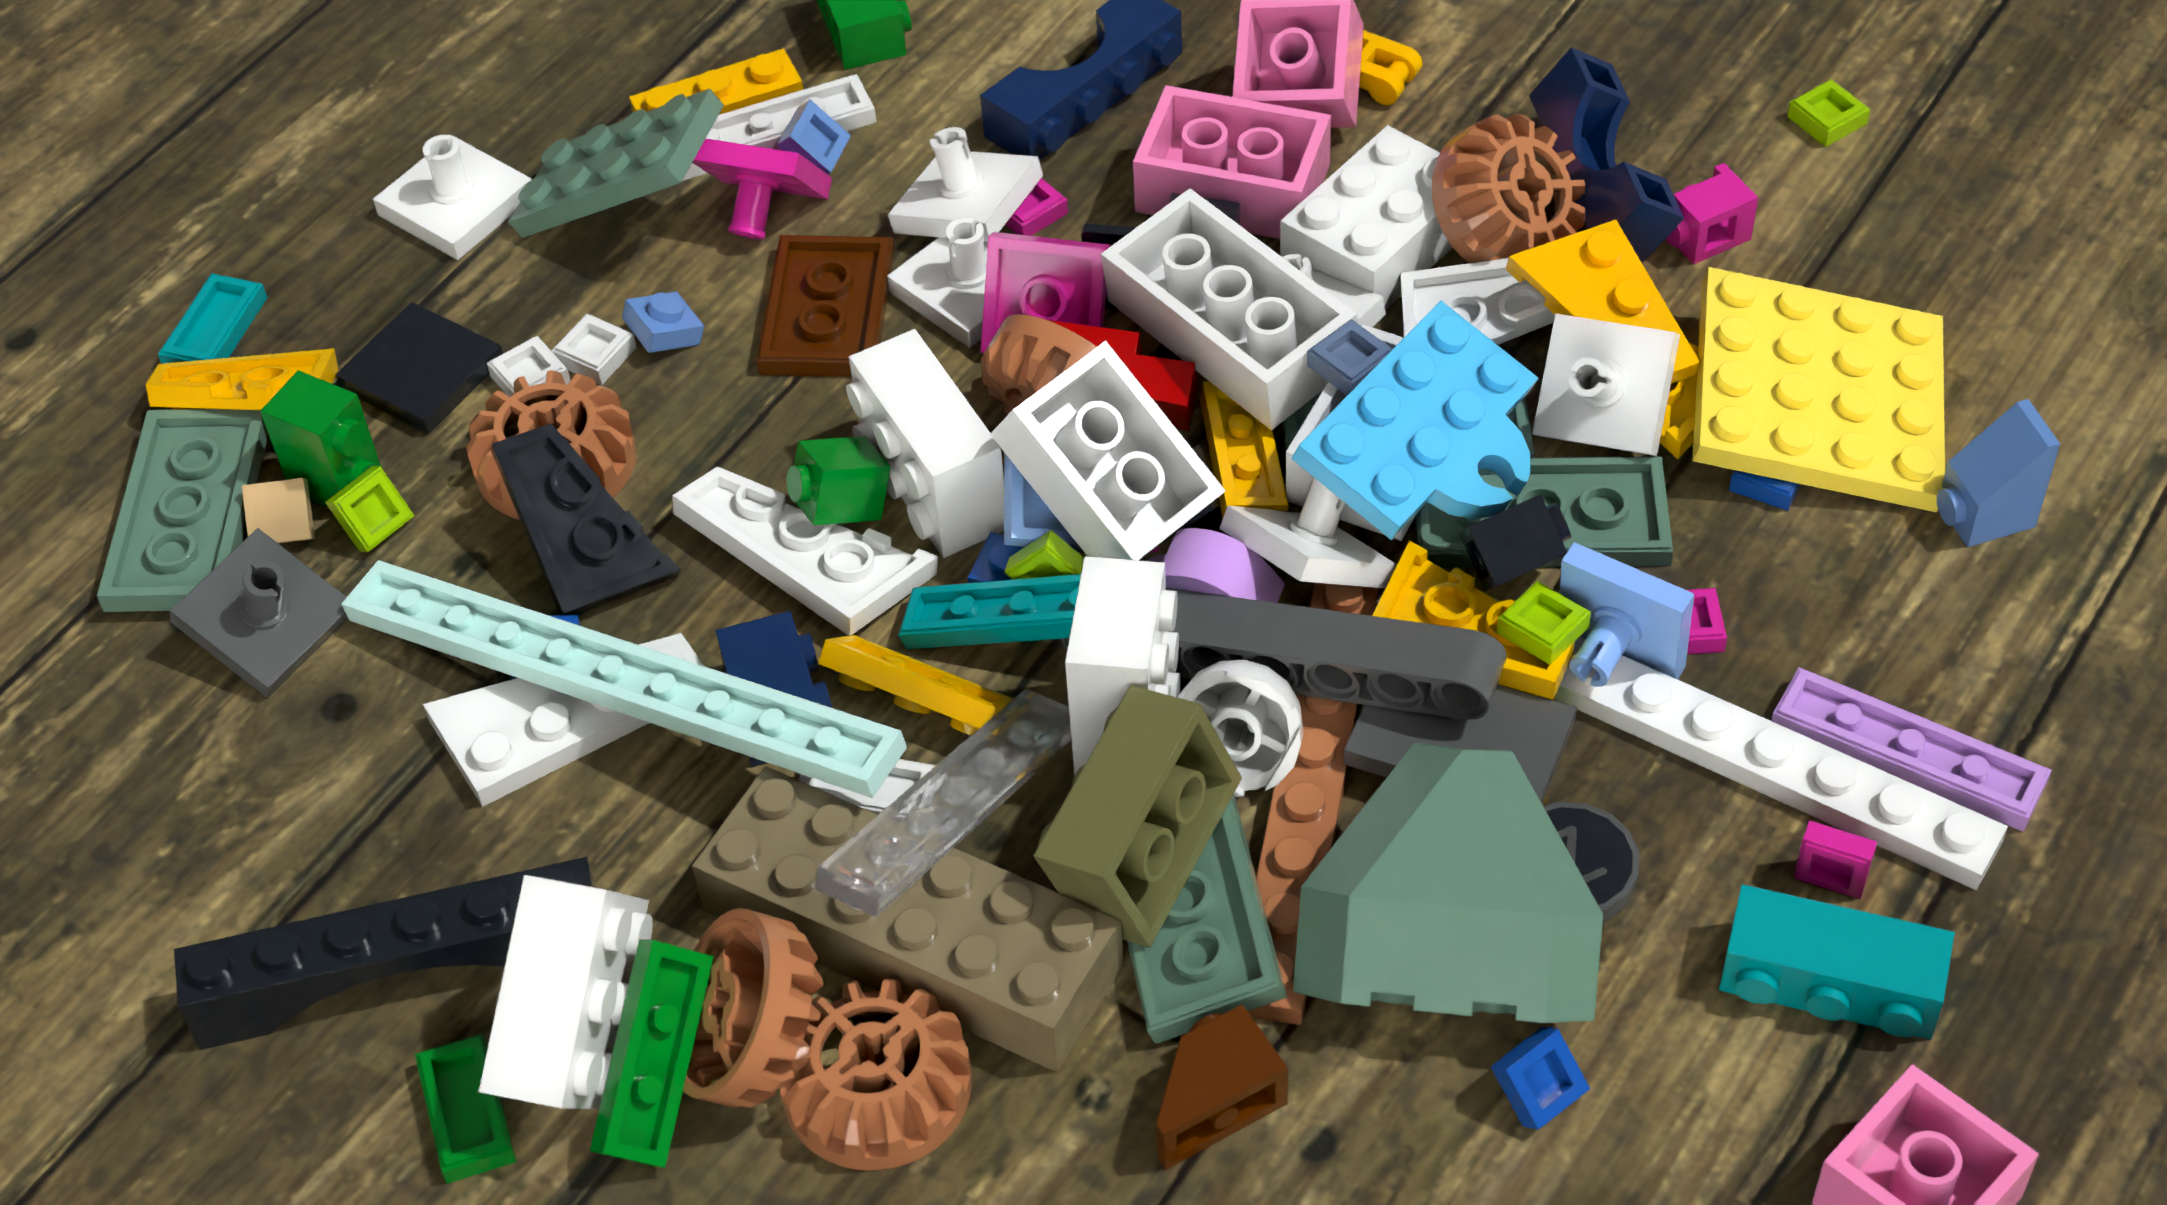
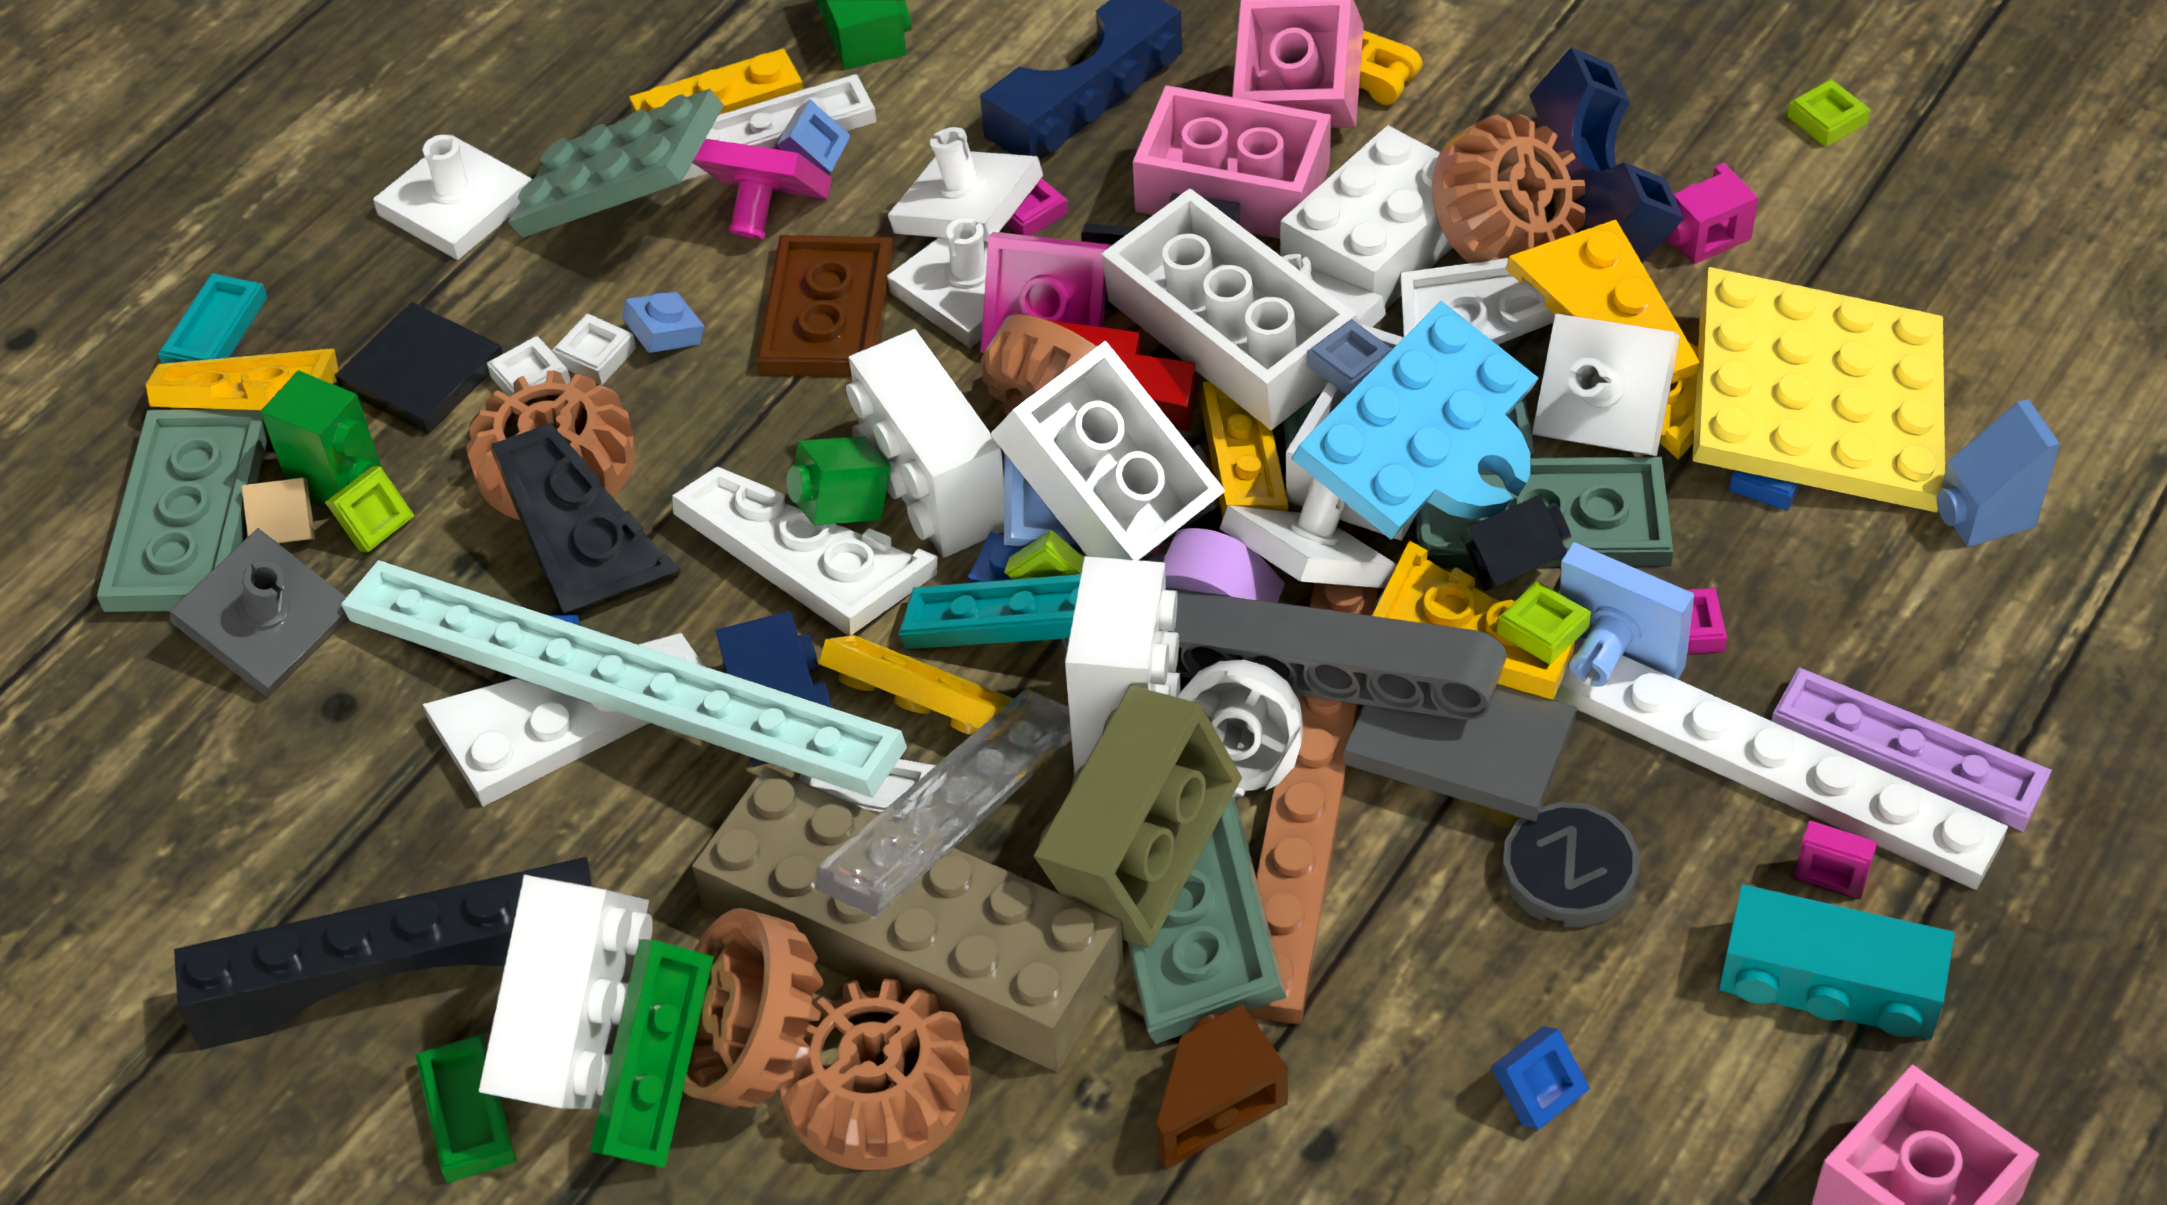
sand green panel [1293,742,1603,1023] -> none

